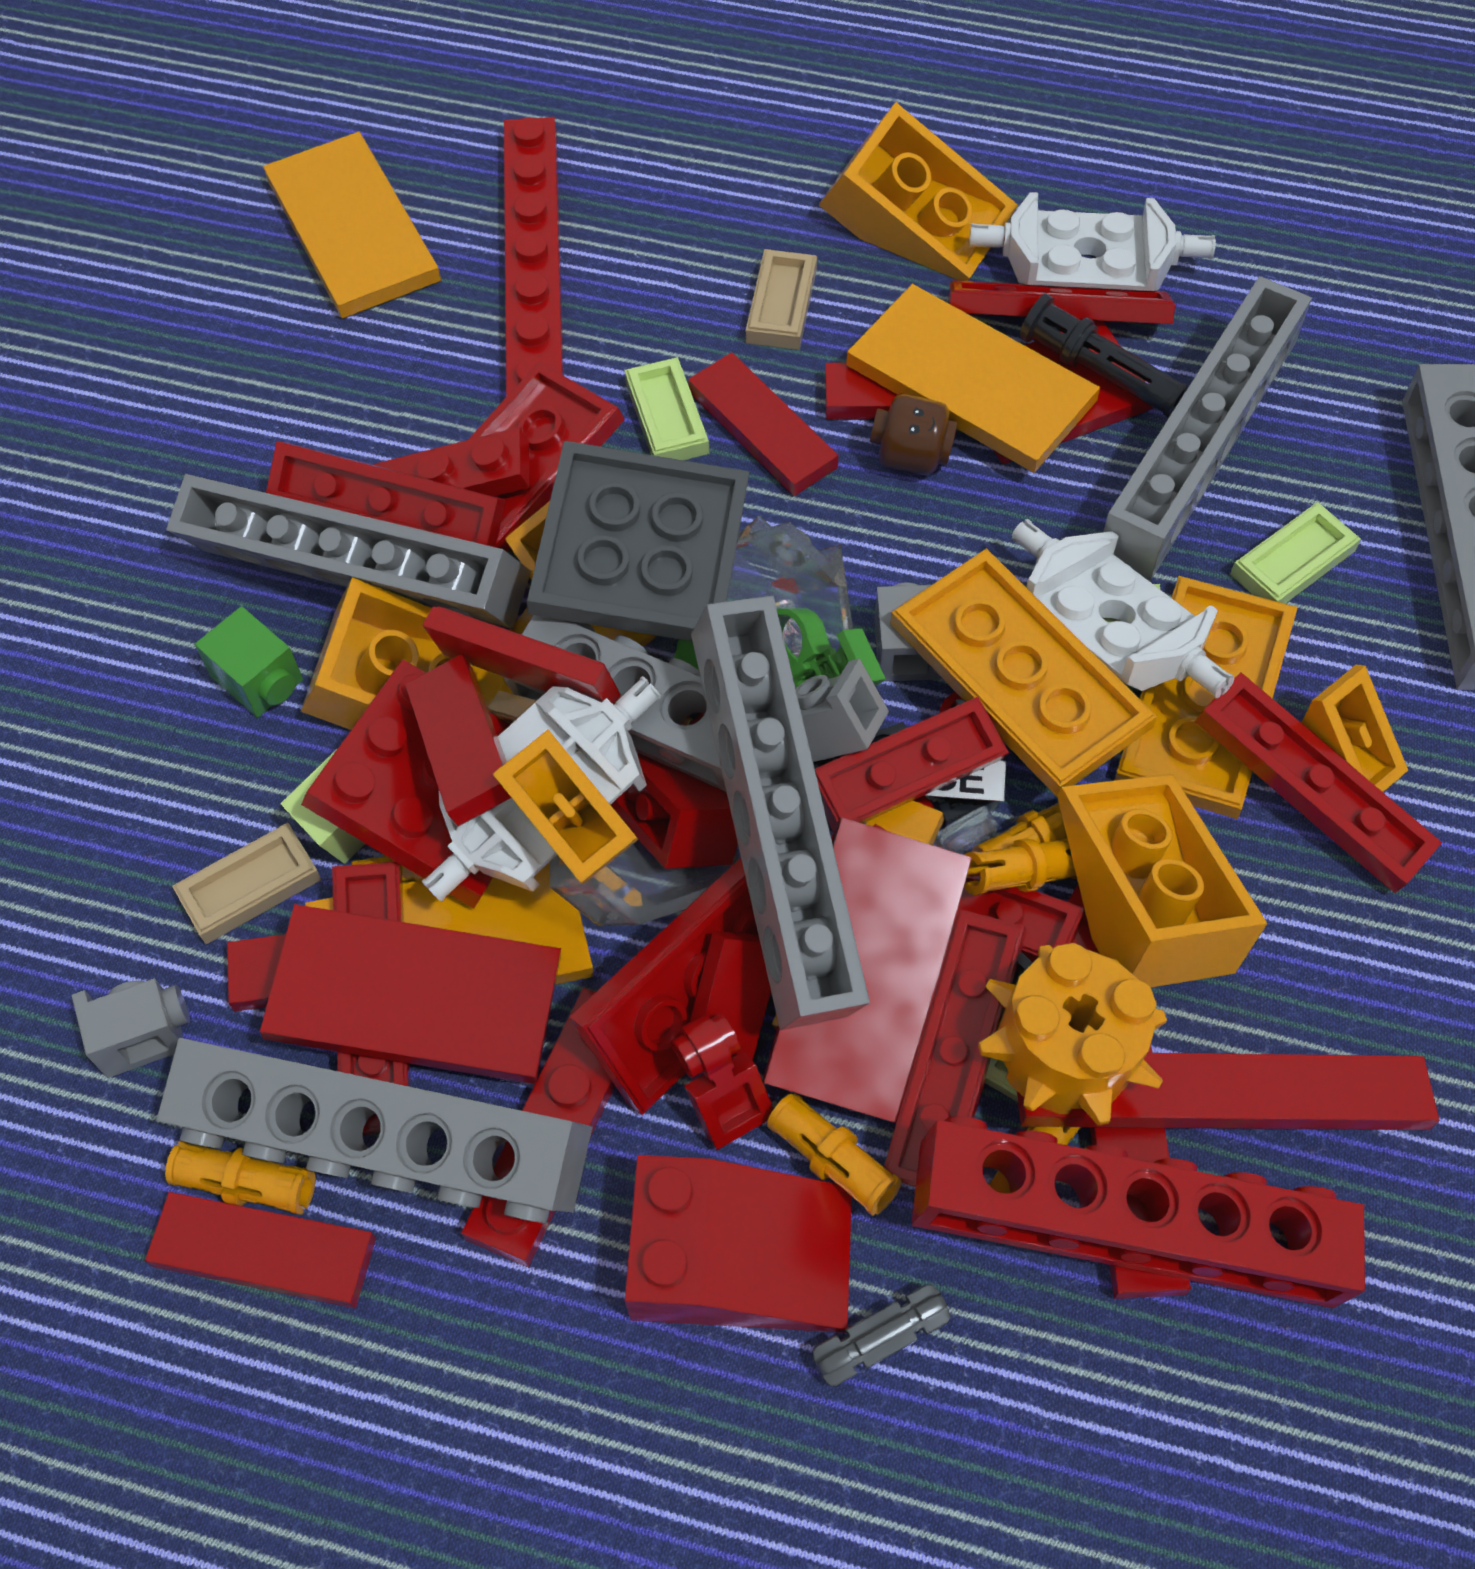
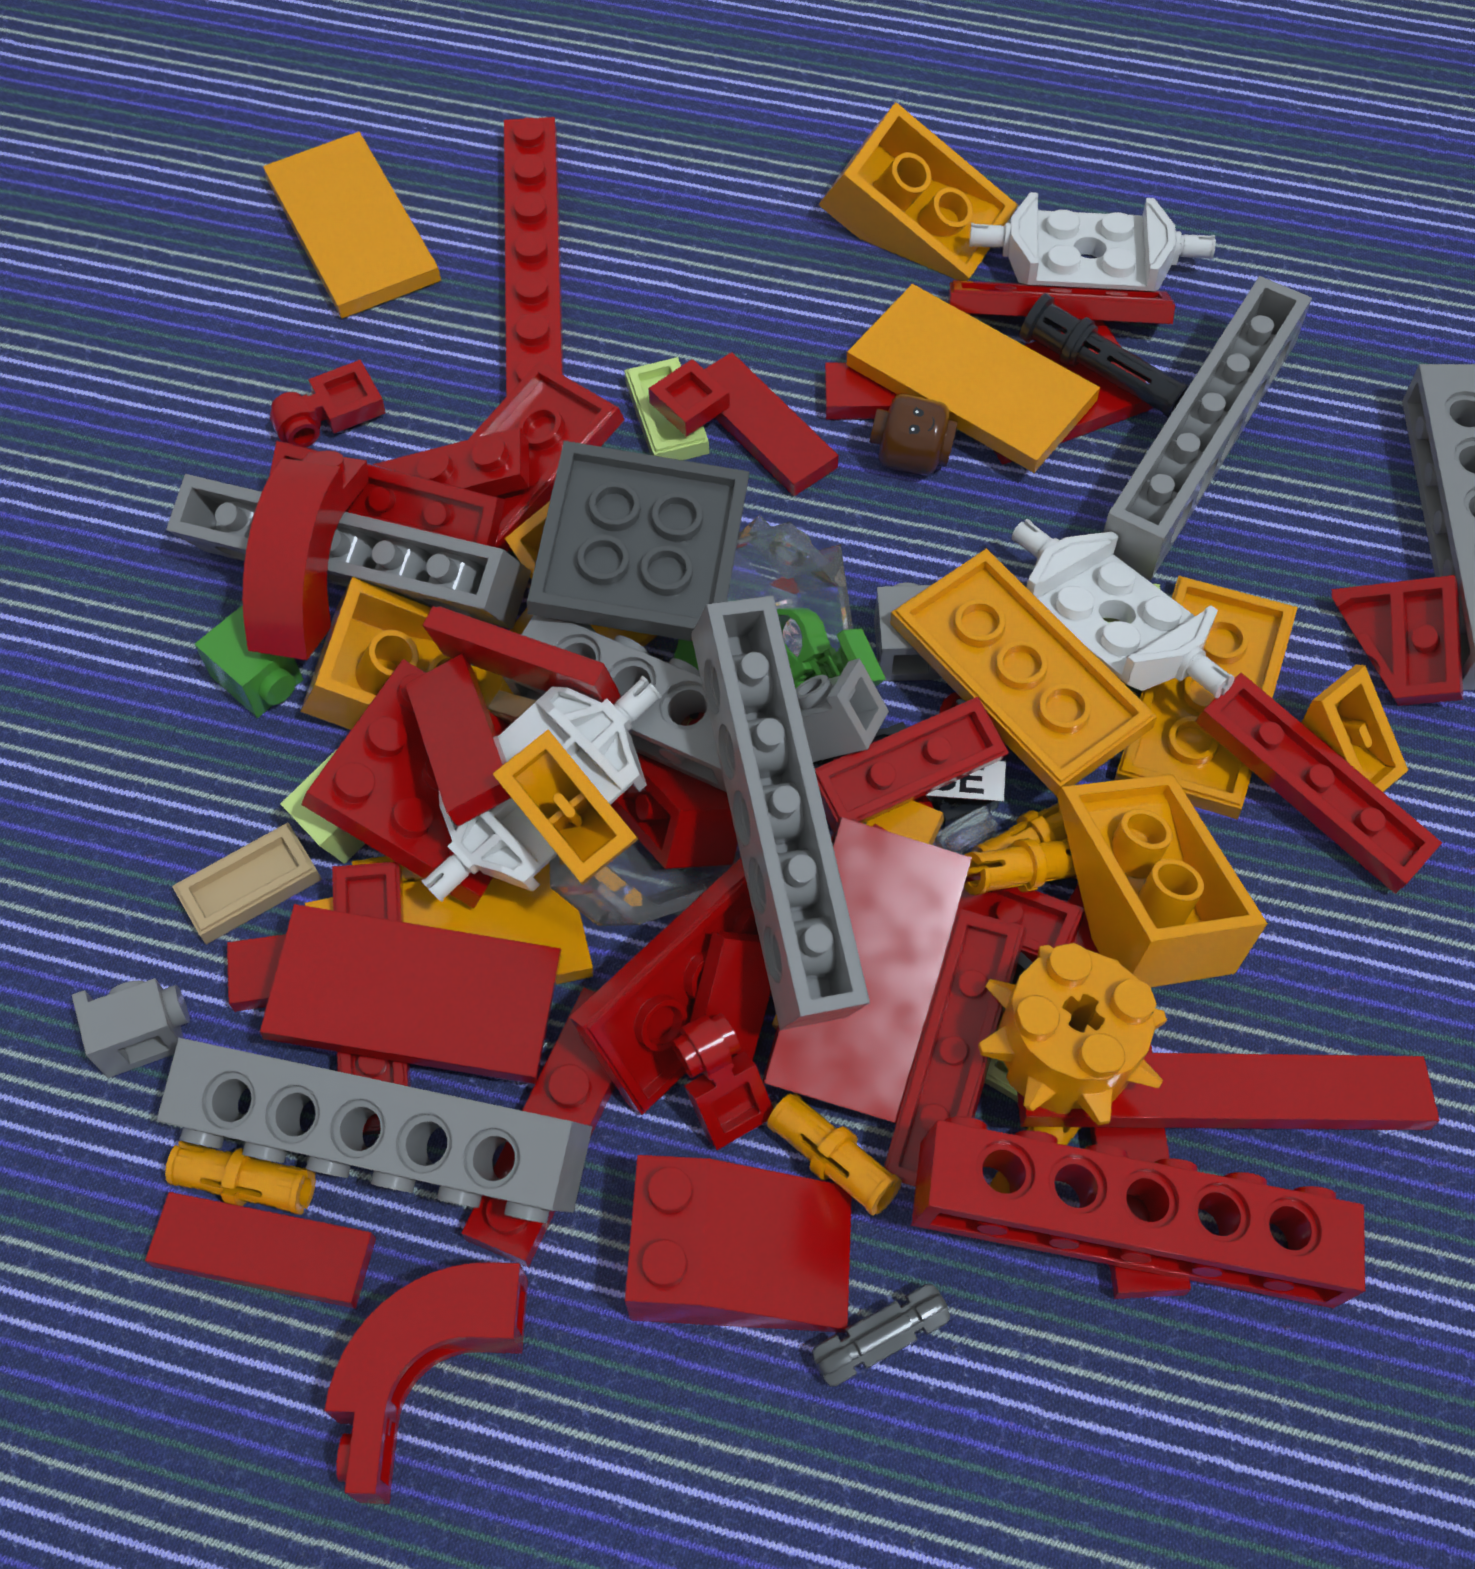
tan tile [746,249,817,350] -> none
yellowish green tile [1230,502,1361,604] -> none
none -> red arch [242,451,369,660]
none -> red plate [270,359,386,447]
none -> red arch [324,1262,528,1504]
none -> red plate [648,359,730,437]
none -> red wing [1332,575,1463,706]

